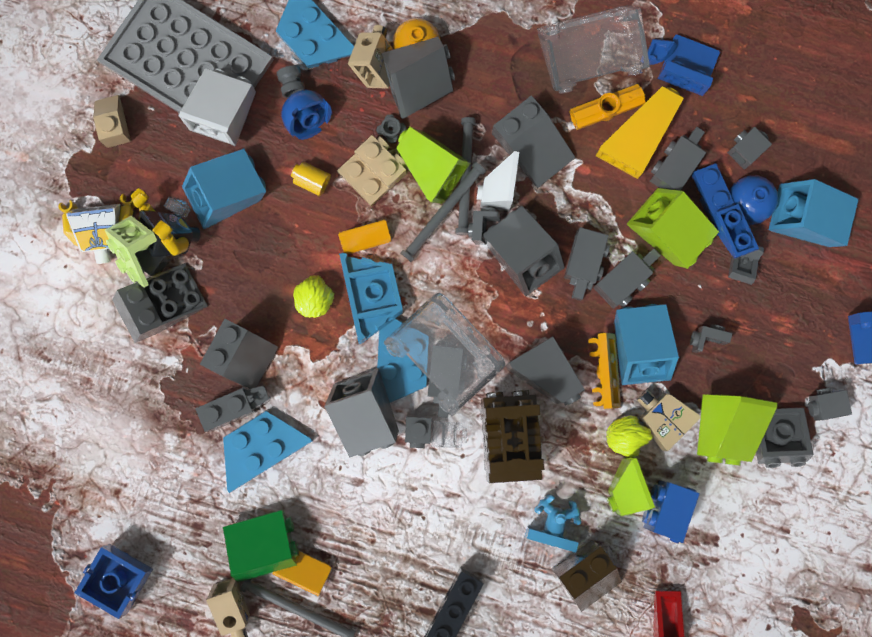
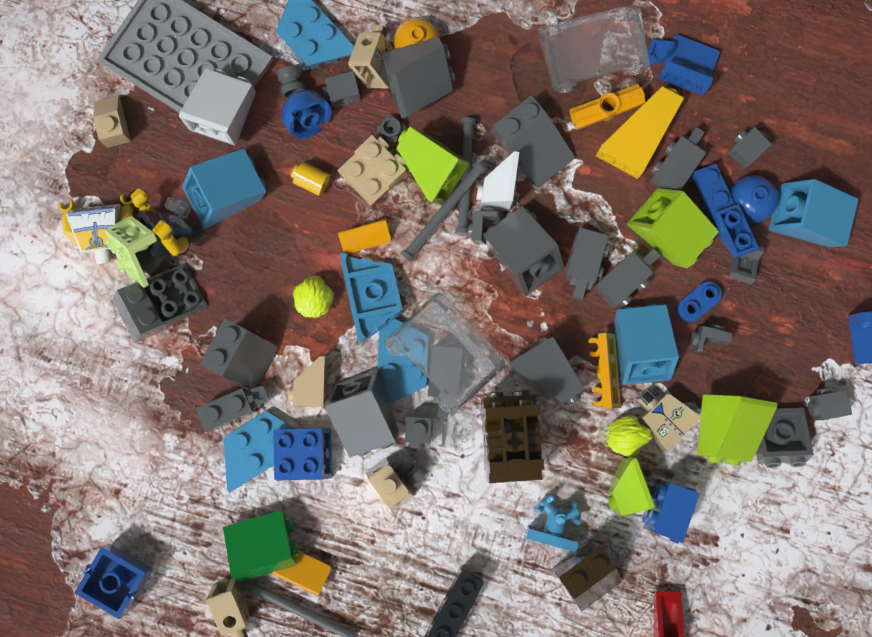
none -> blue bracket [273,428,332,481]
none -> tan slope [289,356,327,407]
none -> dark grey brick [322,71,361,108]
none -> tan torso [366,458,414,511]
none -> dark grey wheel [394,452,429,487]
none -> blue plate [676,282,722,323]

